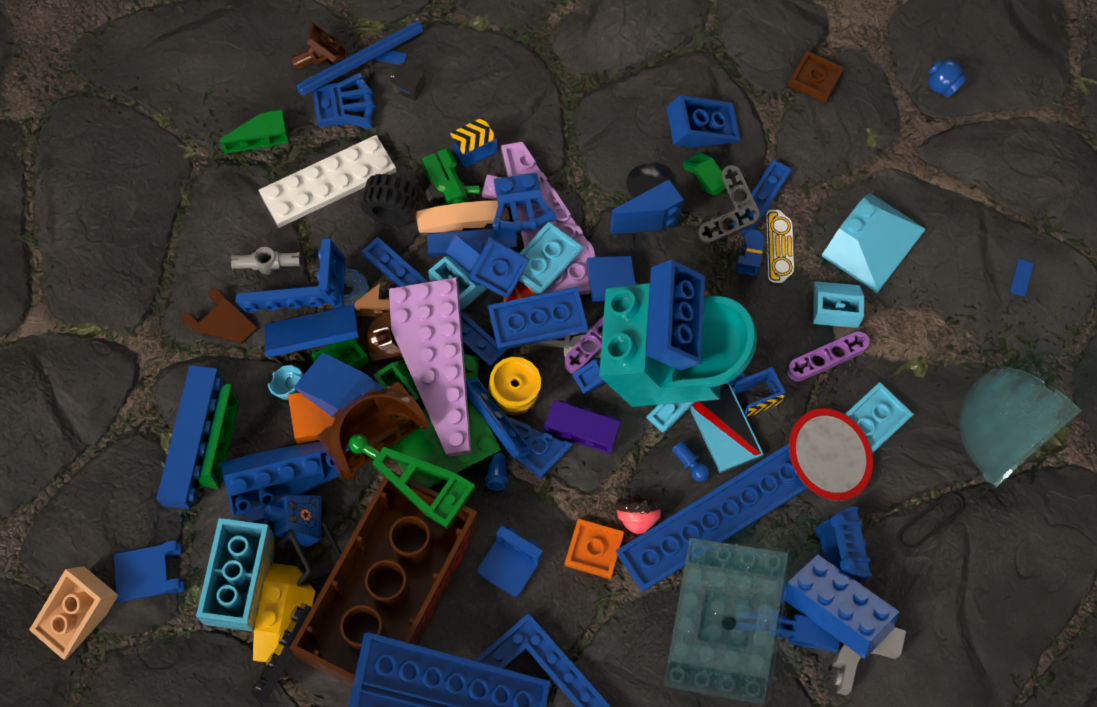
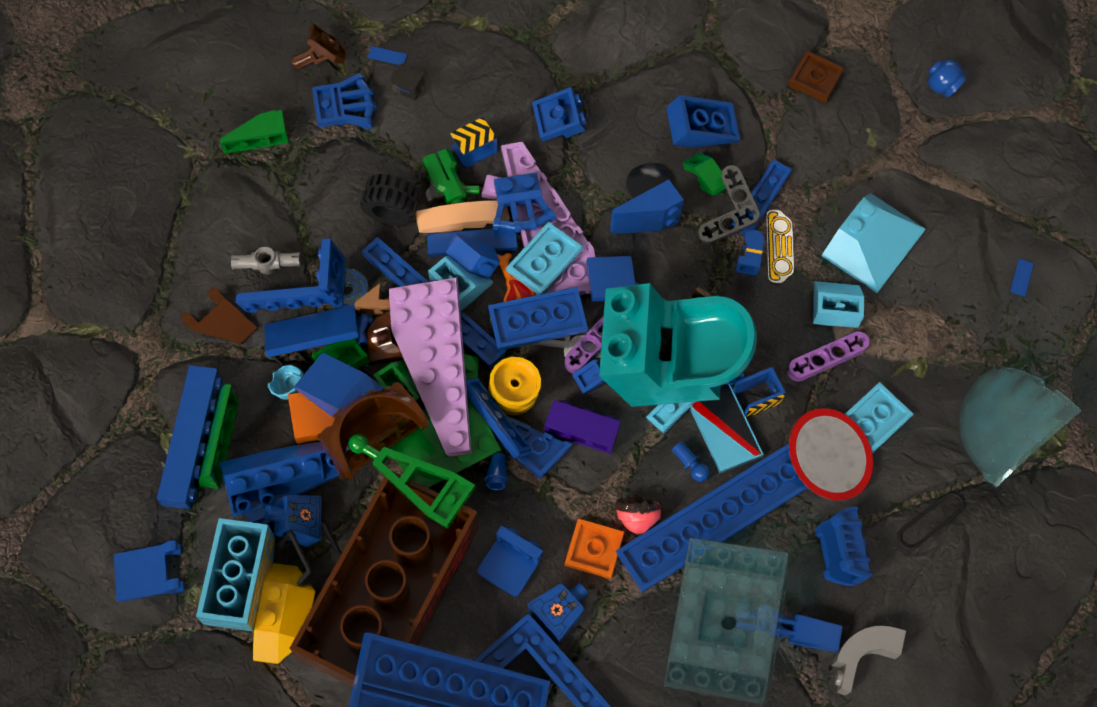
light nougat slope [29,566,118,660] -> none
black wing [251,603,312,703] -> none
white plate [259,135,397,228] -> none
blue axle [296,21,423,95] -> none
blue tile [468,237,530,299] -> none
blue brick [646,259,705,371] -> none
blue brick [784,554,899,659] -> none
none -> blue arm [355,313,374,347]
none -> torso [528,583,588,644]
none -> blue plate [532,87,588,142]

